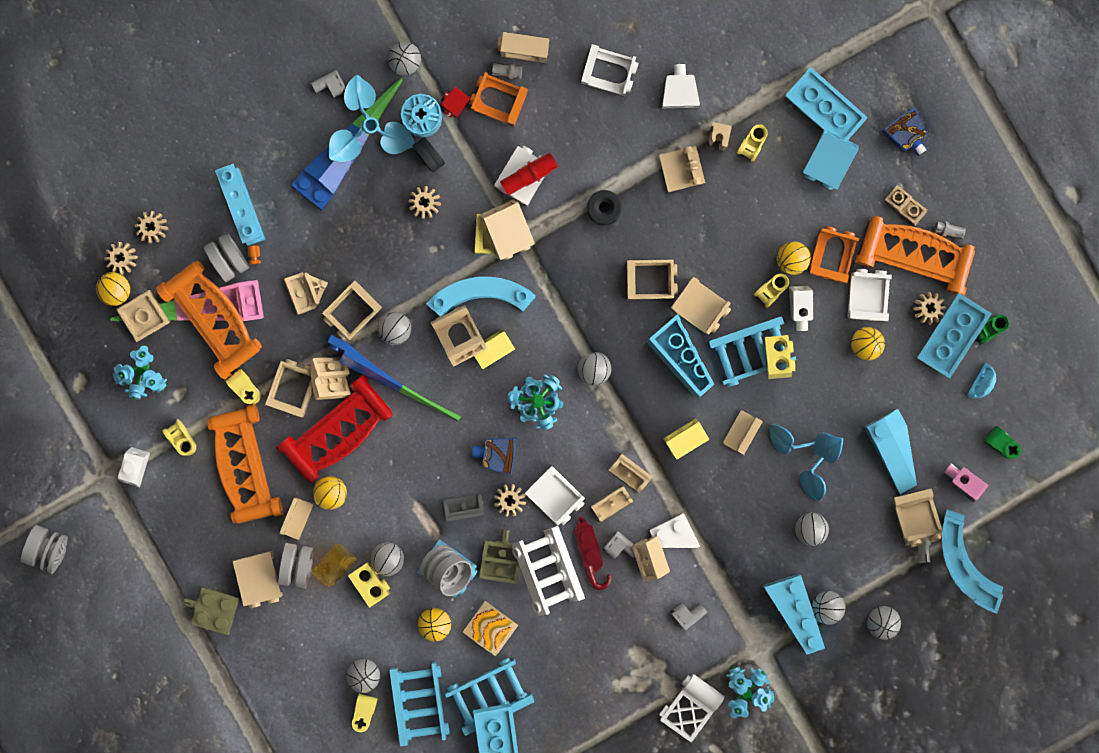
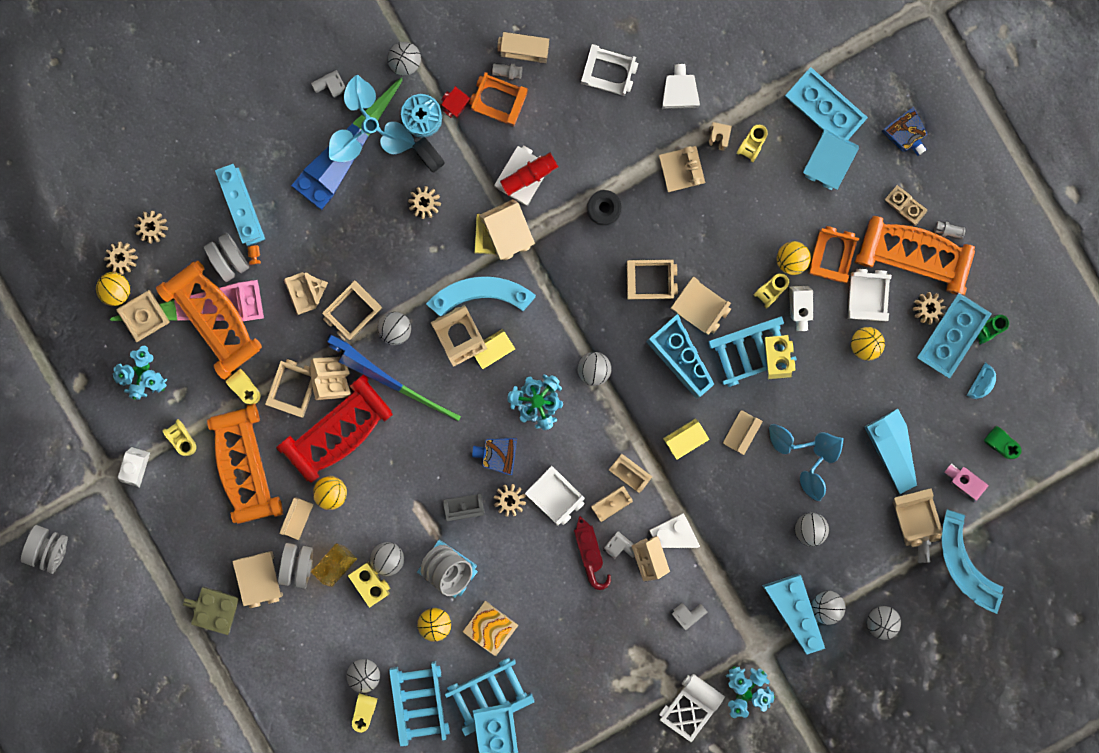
olive plate [479,529,520,584] -> none
white fence [512,526,585,616] -> none

